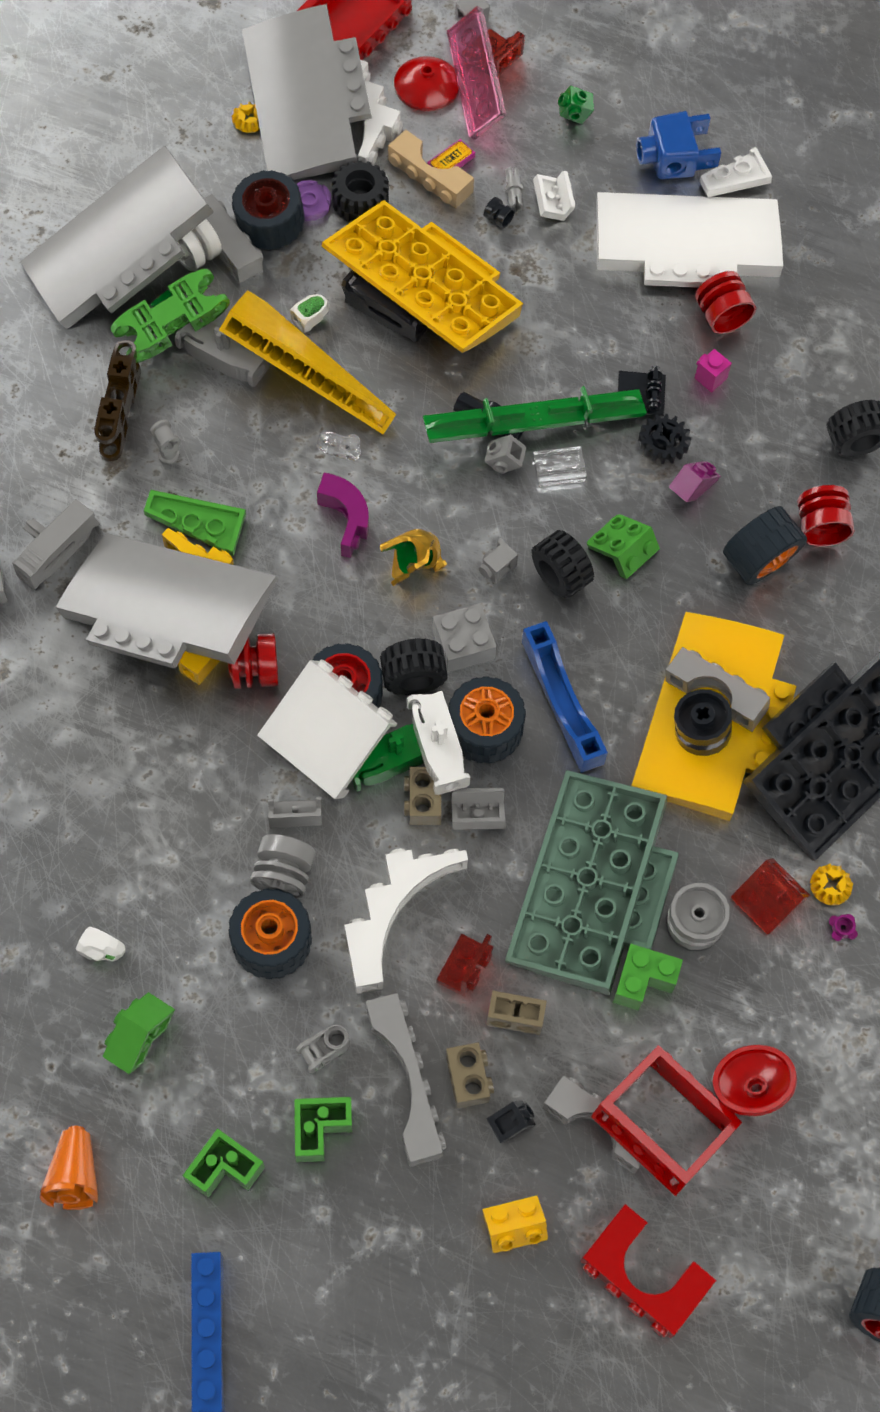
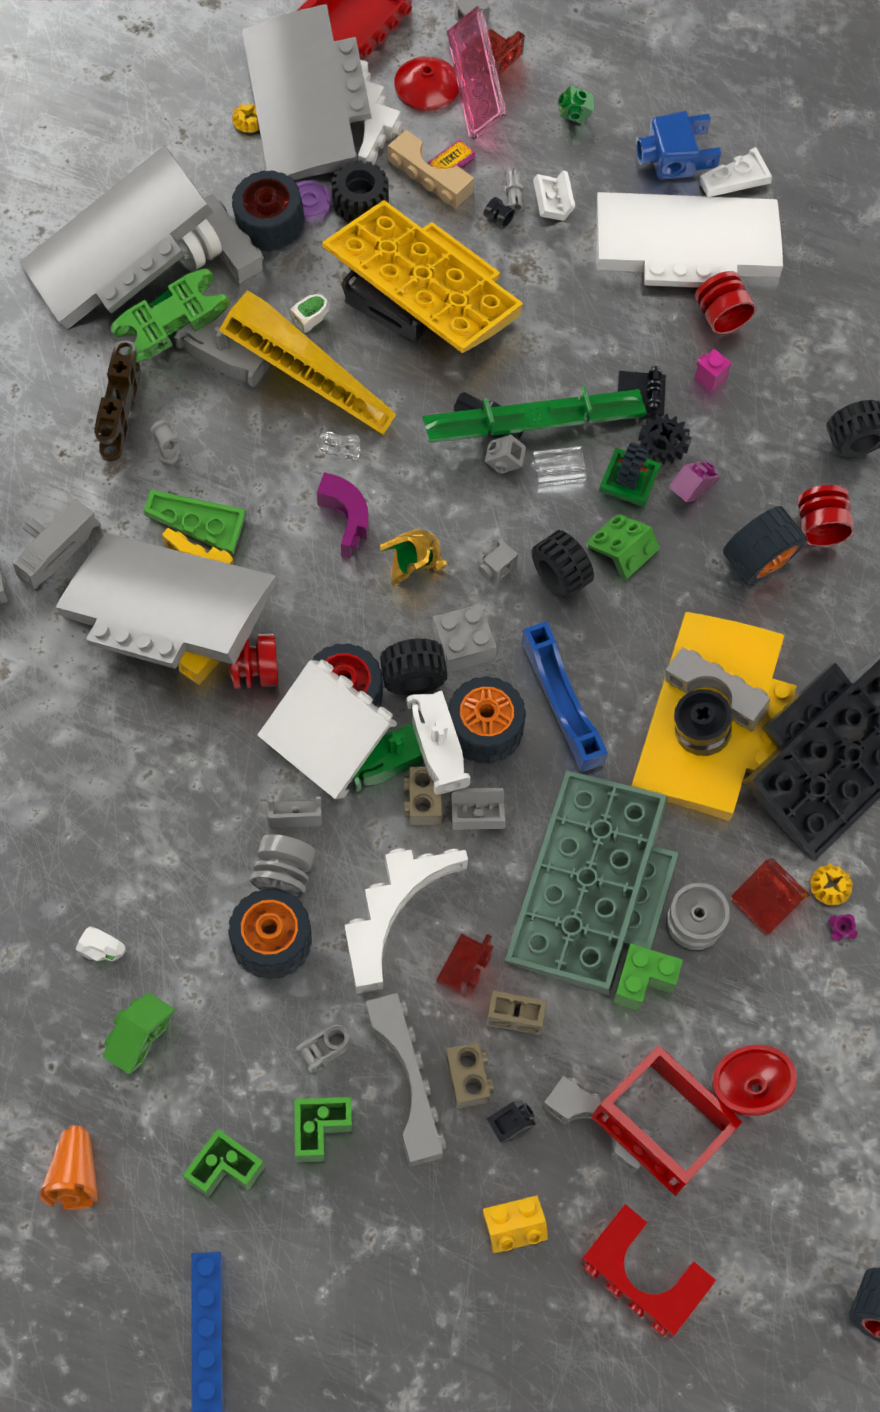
none -> green plate [599,442,661,507]

